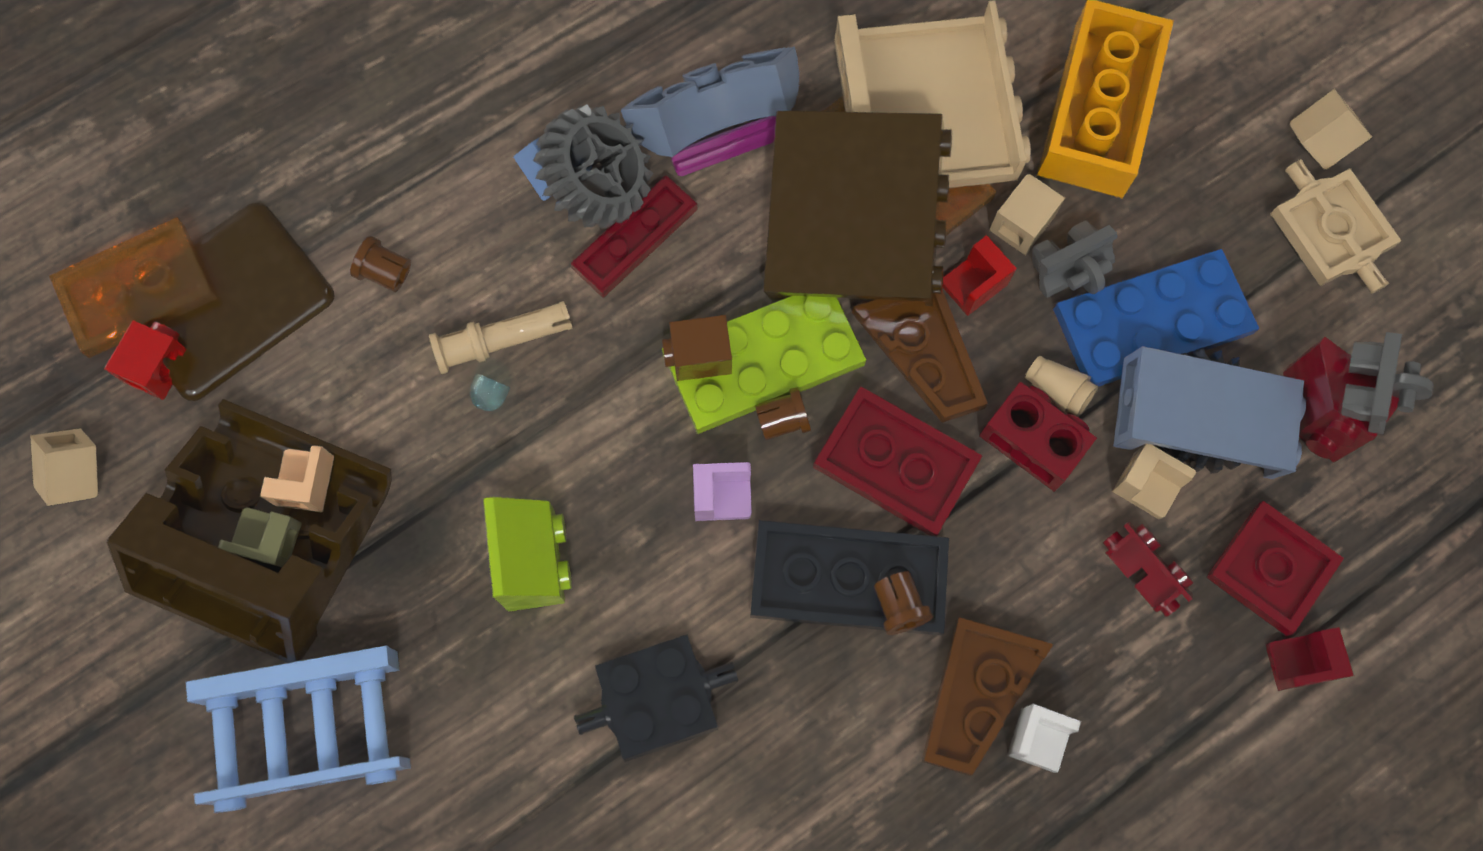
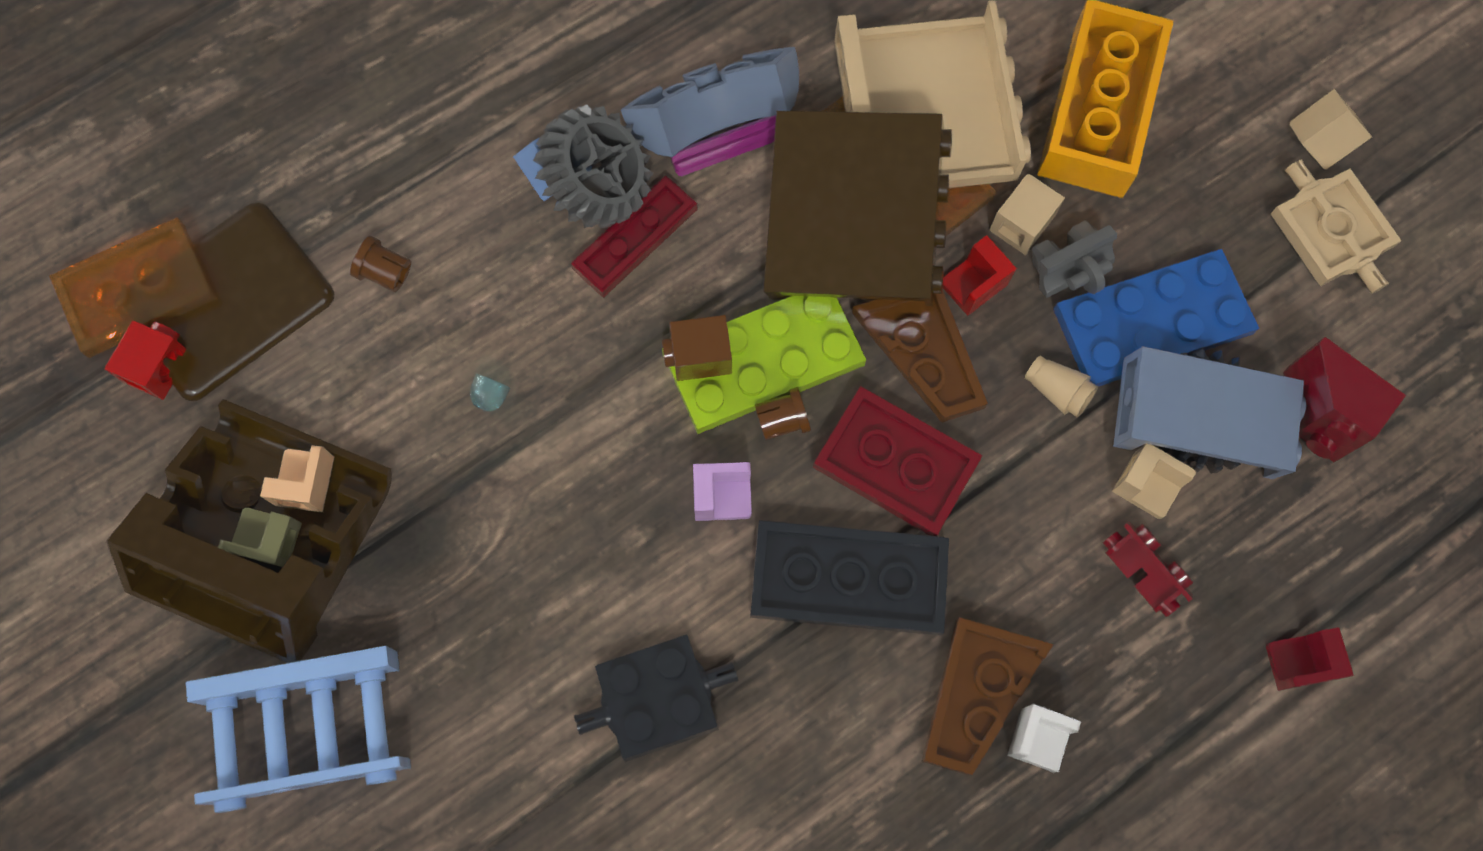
tan panel [30,428,98,506] -> none
tan pin [429,301,572,374] -> none
lime slope [483,497,572,612] -> none
reddish brown bush [874,572,933,635] -> none
dark red brick [979,382,1097,492] -> none
dark red plate [1206,501,1344,636] -> none
dark grey hips [1341,332,1434,434] -> none

